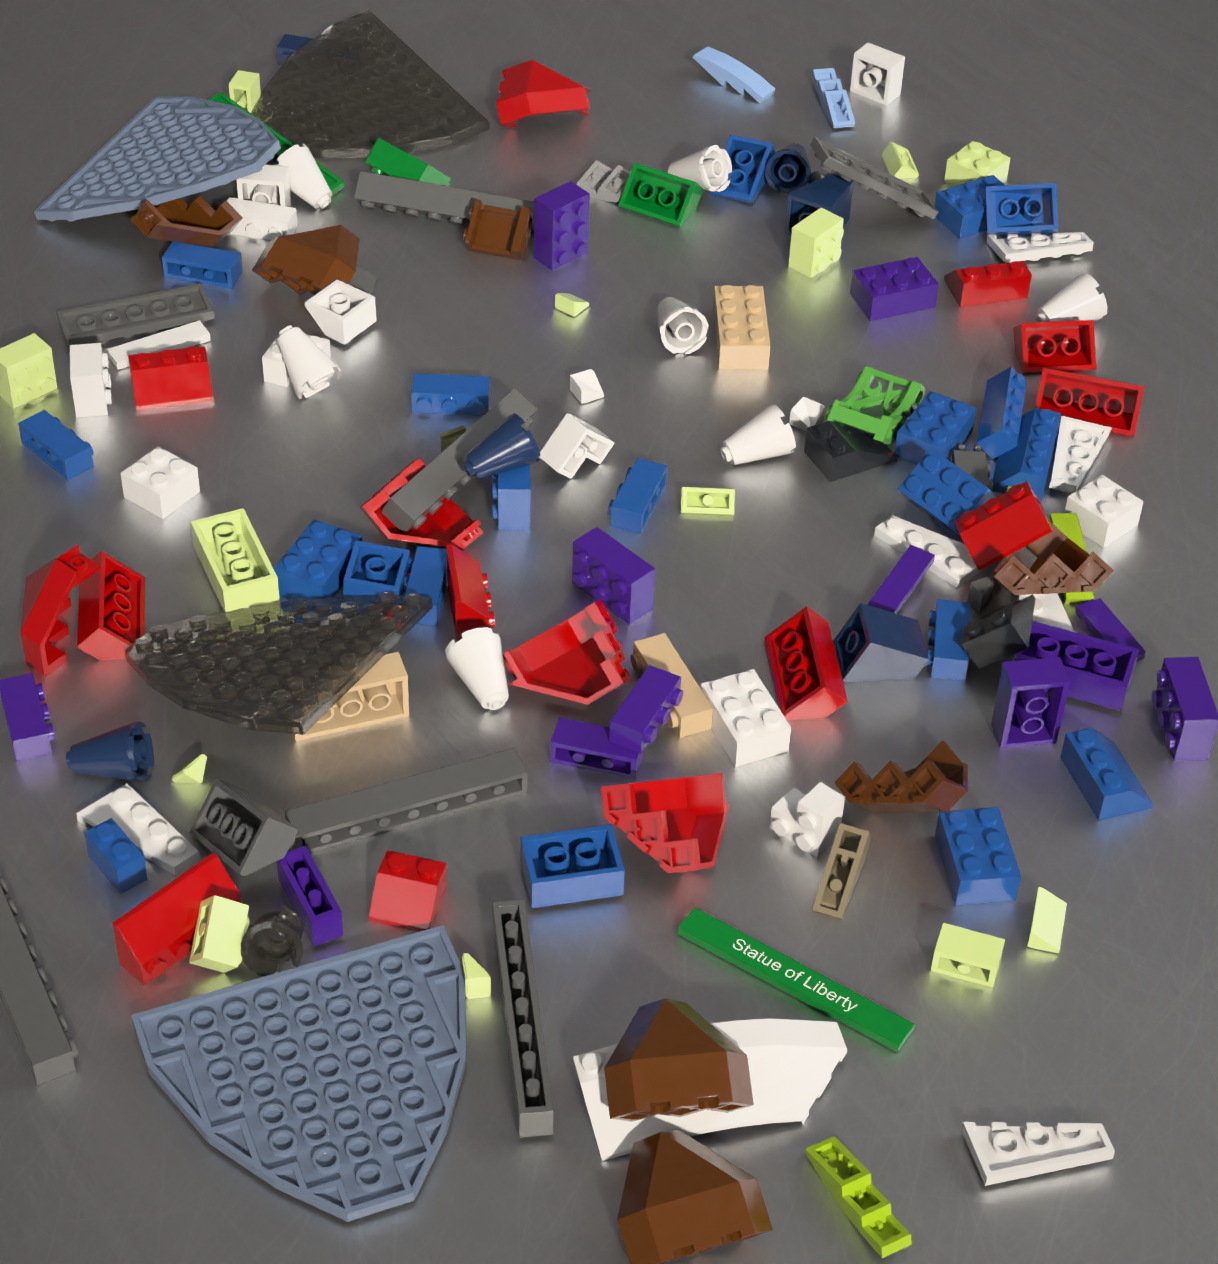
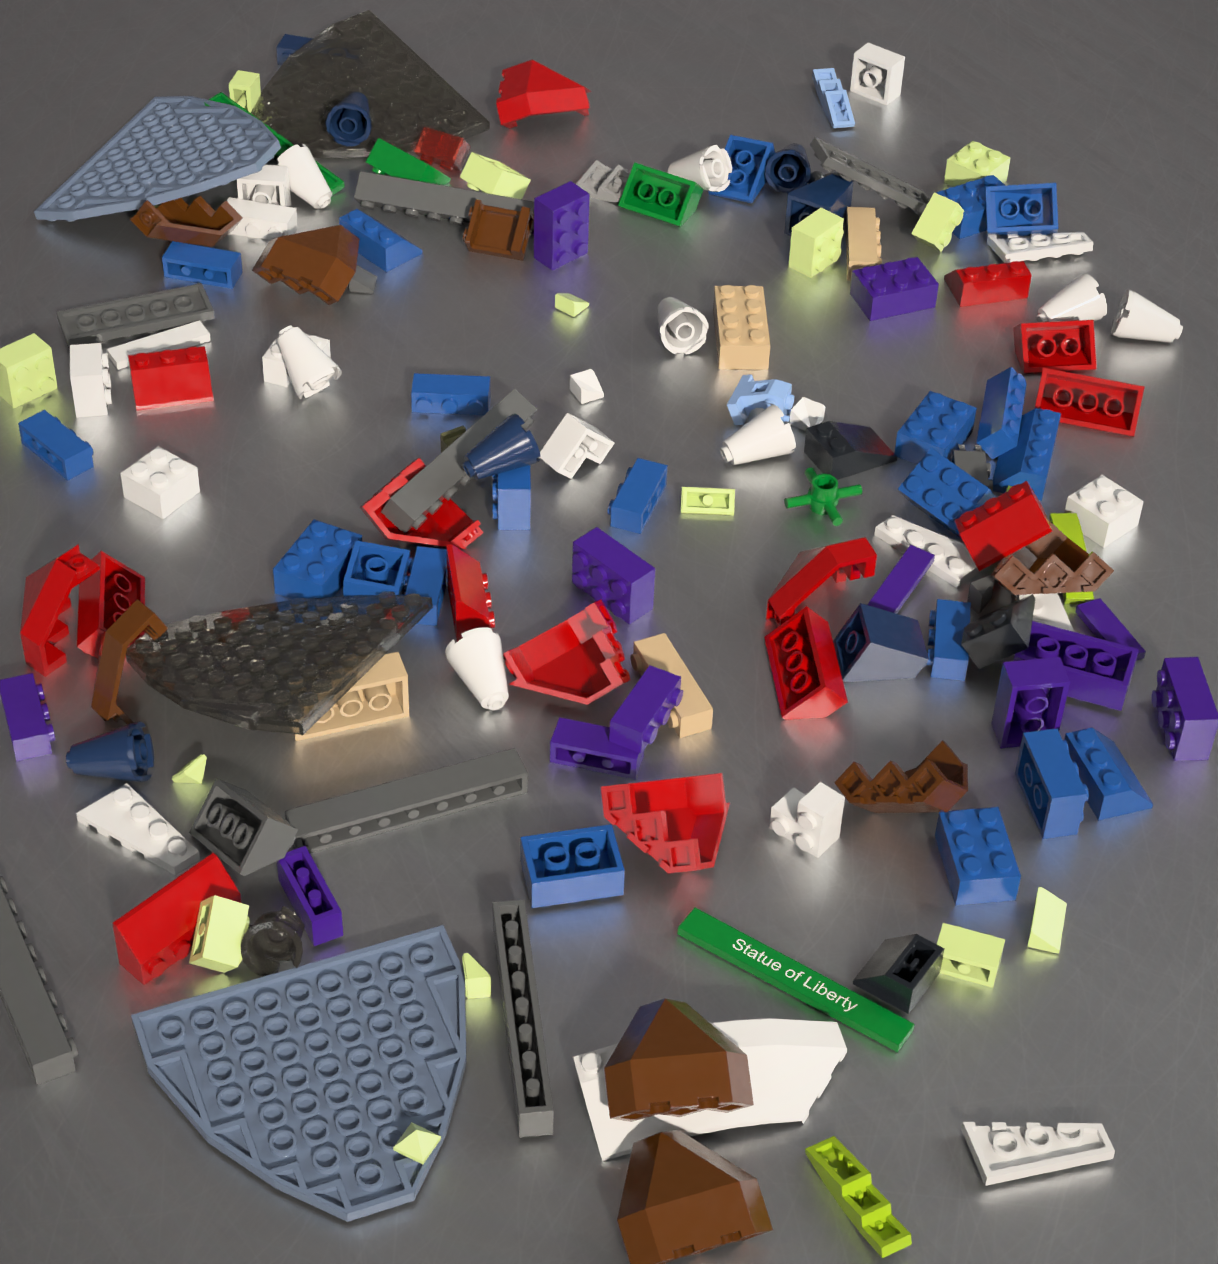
blue brick [84,818,148,894] -> none
yellowish green brick [191,508,280,616] -> none
white slope [305,280,376,344] -> none
slope [368,850,447,932] -> none
light blue slope [693,46,776,103] -> none
white brick [701,669,791,767] -> none
dark tan slope [812,823,871,920] -> none
bright green fence [826,366,926,444] -> none
yellowish green slope [882,142,919,179] -> none
white wing [1049,416,1111,493] -> none
none -> reddish brown panel [91,599,168,725]
none -> dark blue cone [326,92,372,146]
none -> blue slope [339,209,423,272]
none -> yellowish green slope [393,1122,441,1164]
none -> clear red brick [414,127,471,172]
none -> yellowish green brick [460,152,531,199]
none -> light blue tile [727,374,795,425]
none -> red panel [766,537,877,626]
none -> green bar [784,468,862,526]
none -> tan brick [845,206,882,281]
none -> black slope [853,934,945,1014]
none -> yellowish green brick [911,192,964,252]
none -> blue brick [1015,728,1089,839]
none -> white cone [1110,290,1183,343]

